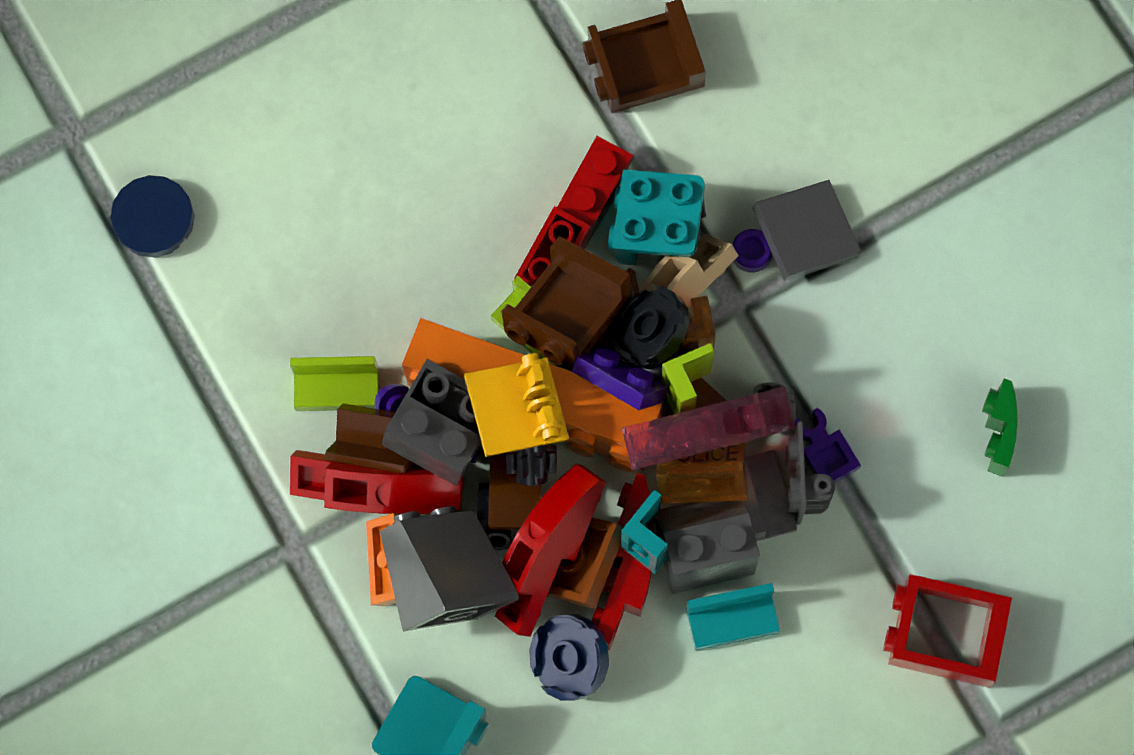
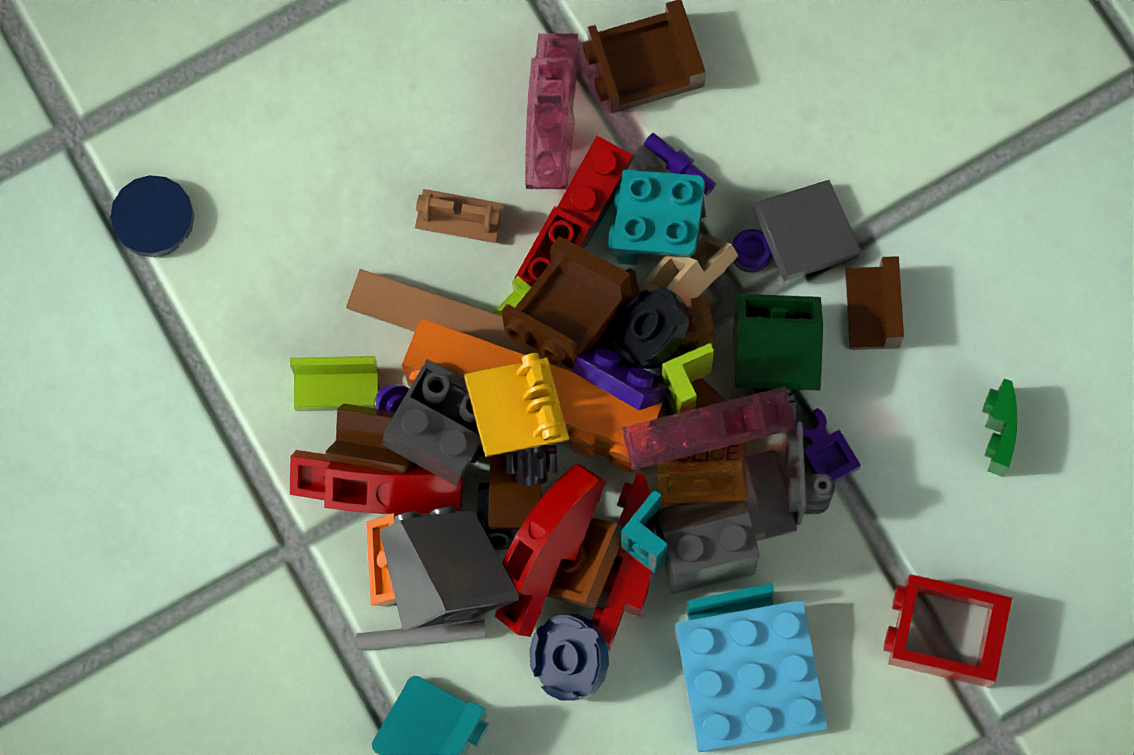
none -> medium nougat tile [346,269,573,372]
none -> light grey bar [356,620,486,650]
none -> medium nougat hinge [415,189,504,243]
none -> clear pink slope [525,33,580,189]
none -> dark purple bar [643,132,717,196]
none -> medium azure plate [674,600,827,752]
none -> dark green slope [733,294,823,391]
none -> reddish brown panel [845,256,904,350]

